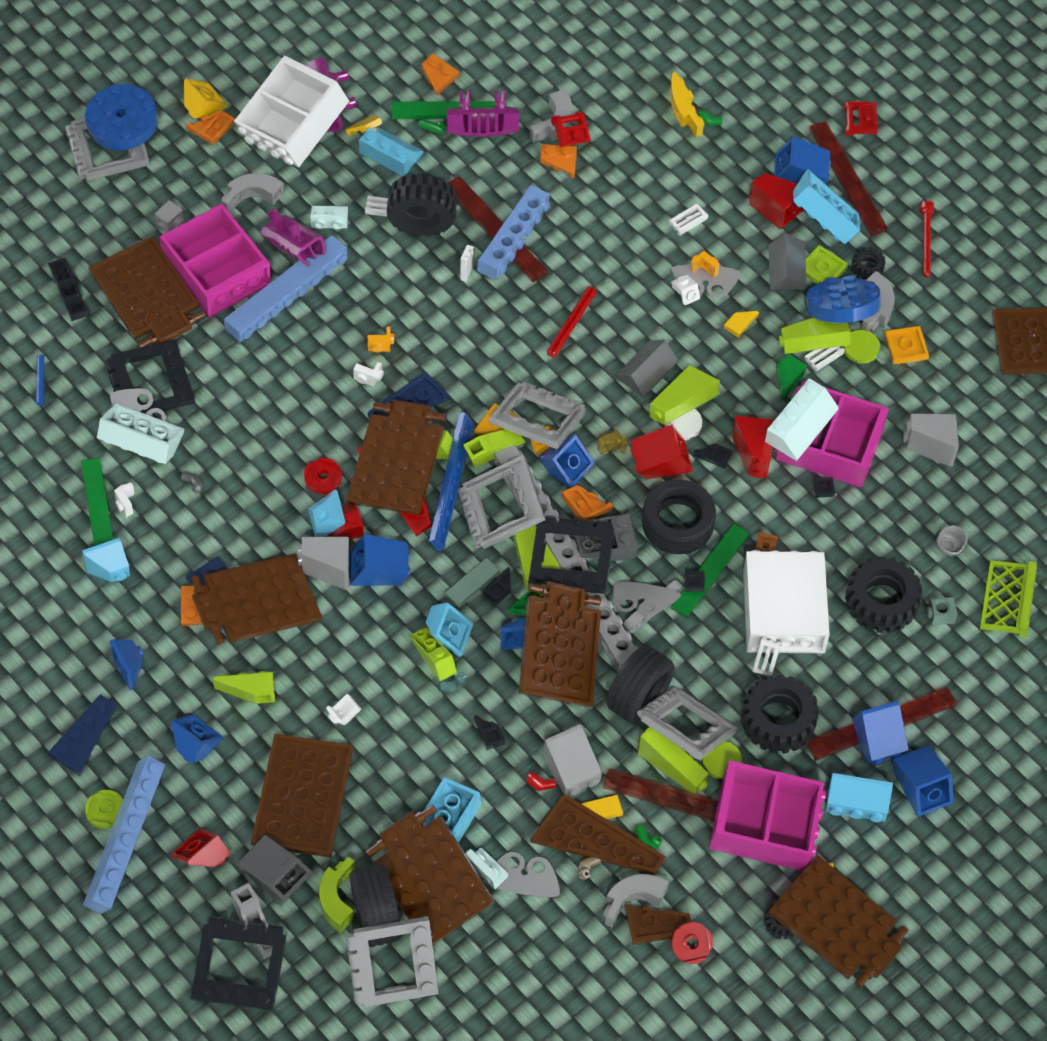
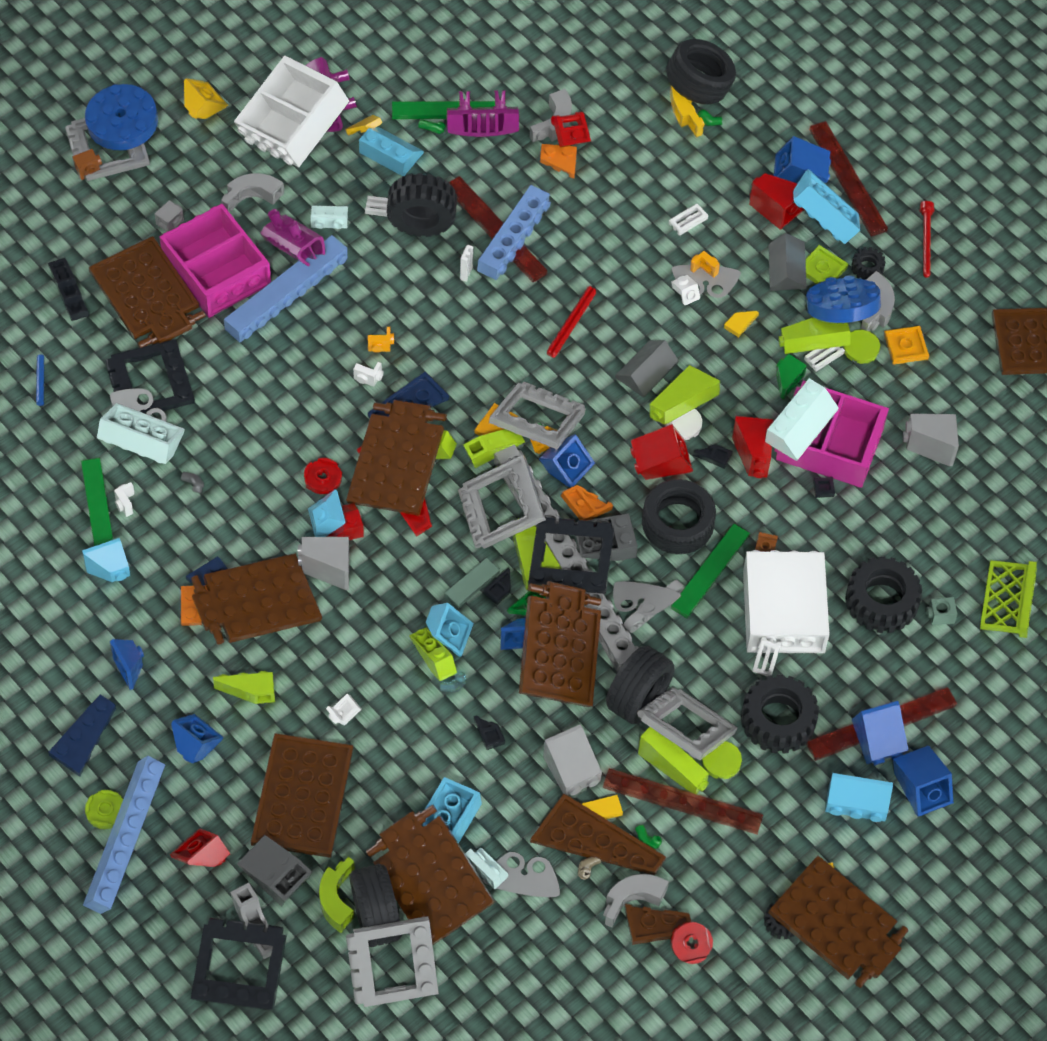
orange wing [186,110,235,145] -> none
blue slope [350,534,410,586] -> none
orange wing [422,54,459,96] -> none
blue tile [429,412,474,551] -> none
red arm [527,772,556,791] -> none
clear yellow bracket [597,430,628,455] -> none
black plate [685,571,705,592] -> none
dark pink container [709,760,826,871] -> none
red plate [844,101,878,136] -> none
light grey hair [936,525,968,557] -> none
none -> dark orange brick [72,149,102,180]
none -> black tyre [666,39,736,104]

